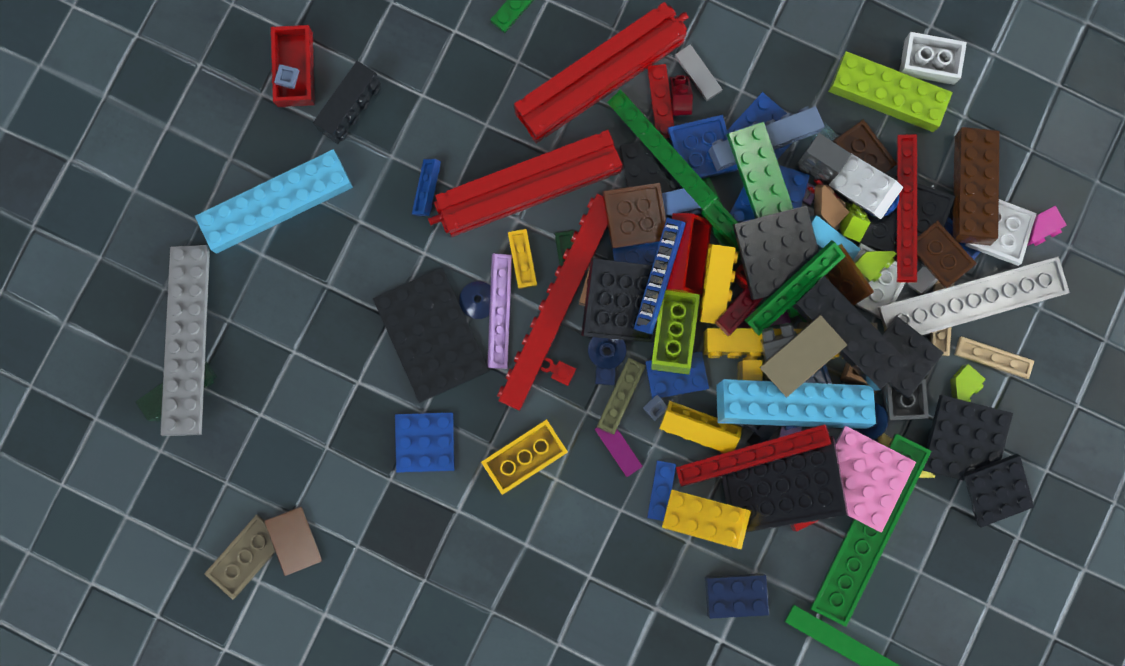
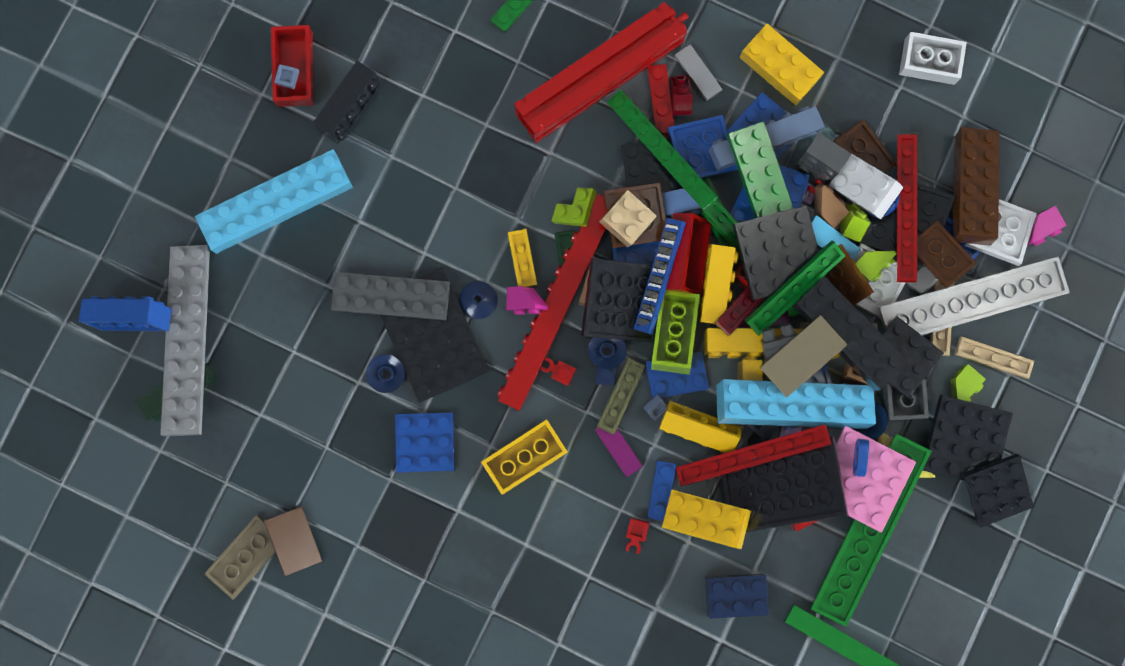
blue plate [412,159,441,216] -> none
red brick [428,130,622,237] -> none
lavender tile [487,253,512,369] -> none
lime brick [828,51,953,132] -> none
none -> blue brick [78,296,172,331]
none -> dark grey plate [331,272,450,321]
none -> dark blue dish [366,354,405,393]
none -> dark pink slope [506,286,548,315]
none -> lime plate [551,187,597,227]
none -> tan brick [599,190,657,247]
none -> red plate [626,517,650,554]
none -> yellow brick [739,24,824,106]
none -> blue beam [853,439,869,477]

